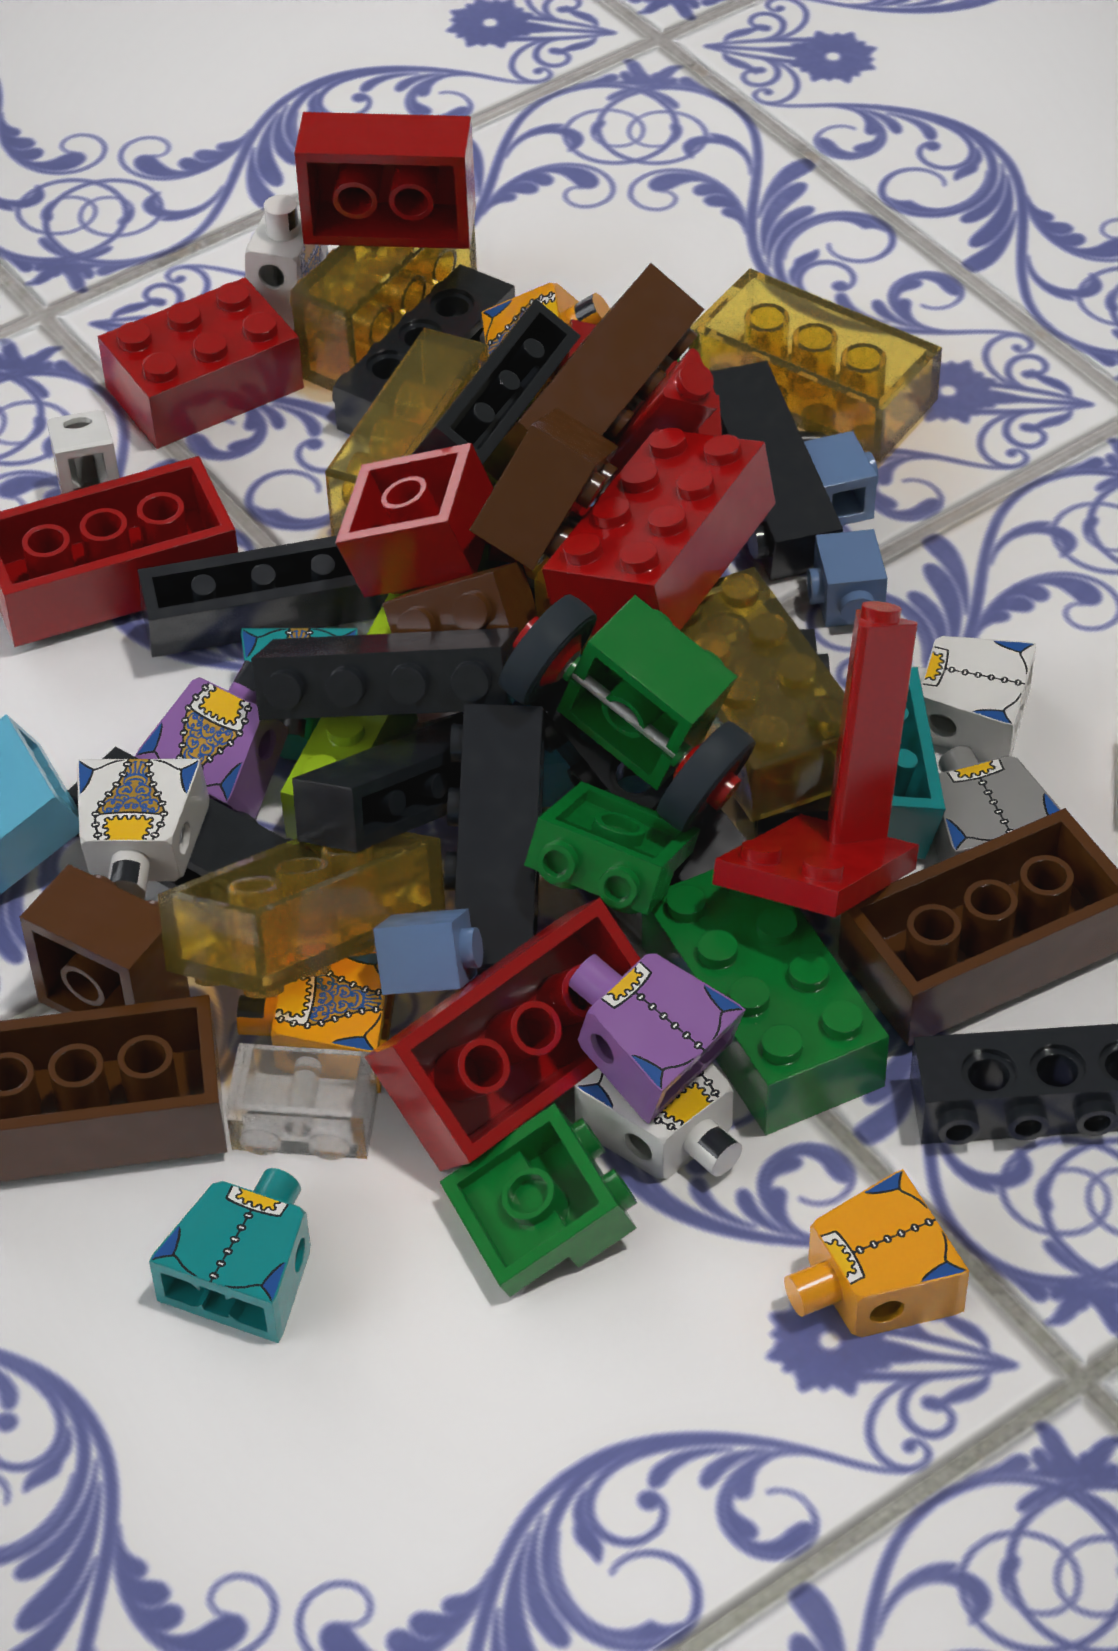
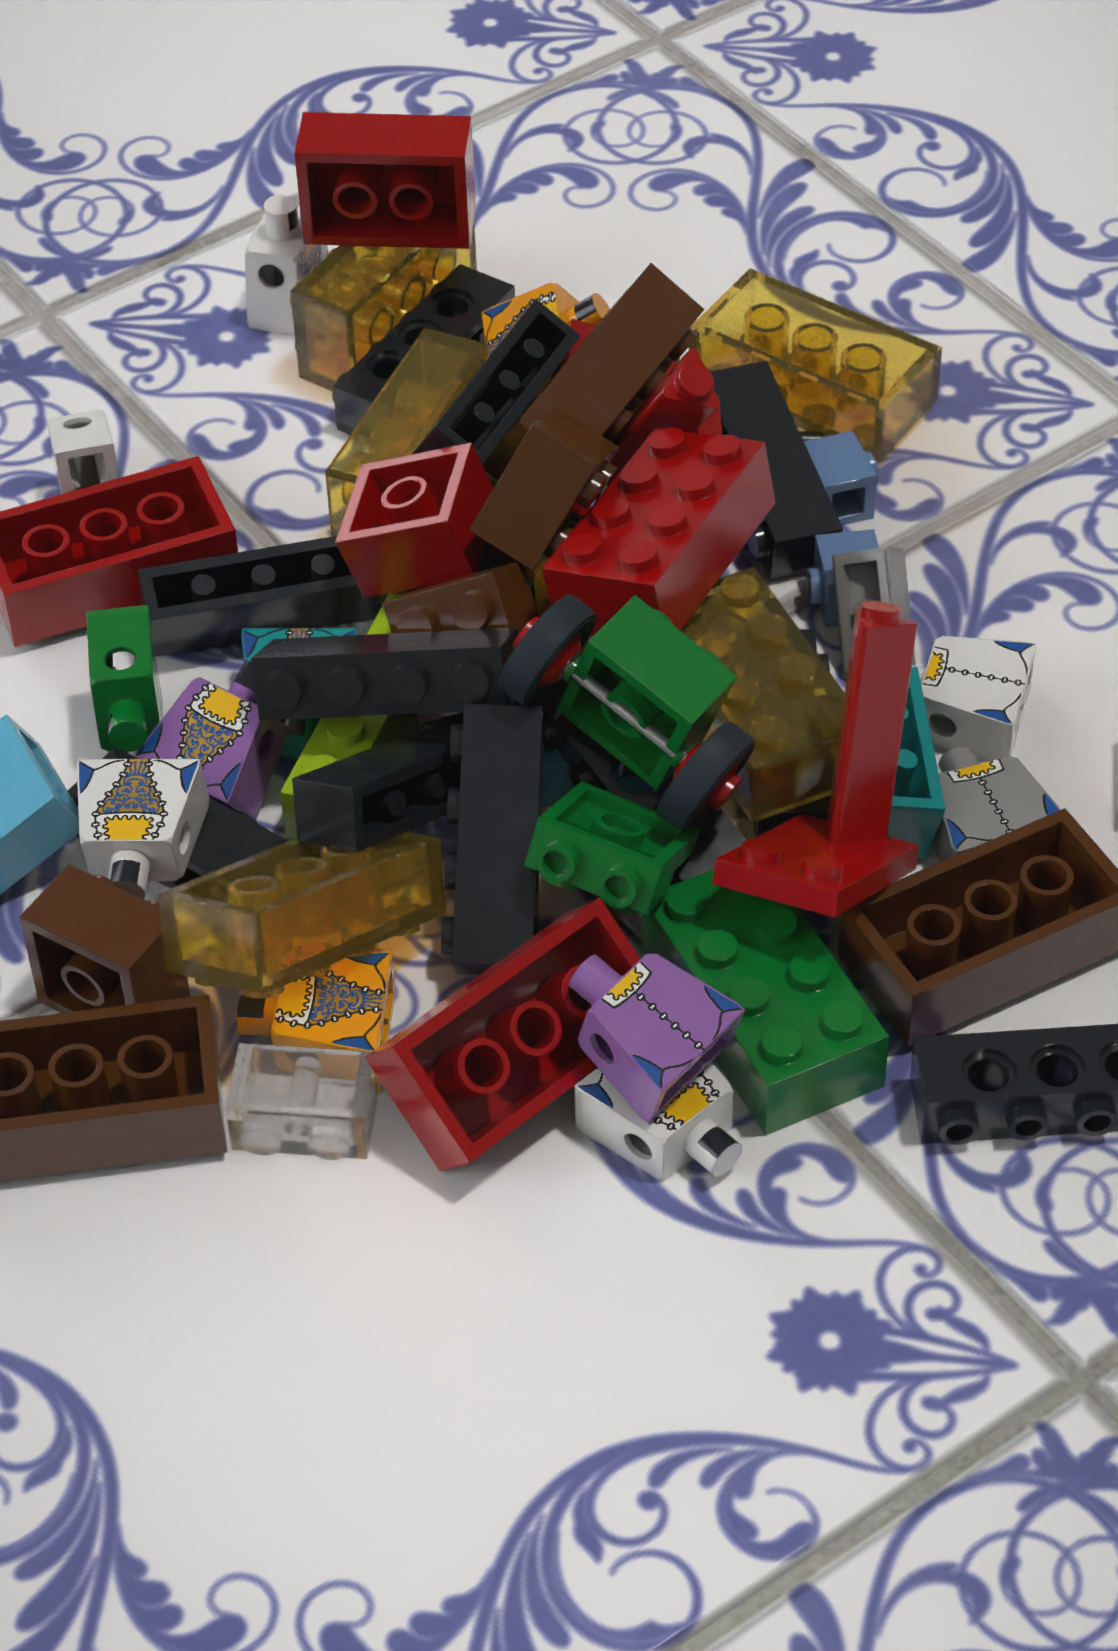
red brick [97,277,304,449] -> none
teal torso [149,1168,311,1343] -> none
medium blue brick [373,908,483,995] -> none
green plate [440,1103,637,1297] -> none
light orange torso [784,1169,969,1338] -> none
none -> green torso [86,605,163,752]
none -> light grey slope [832,547,916,676]

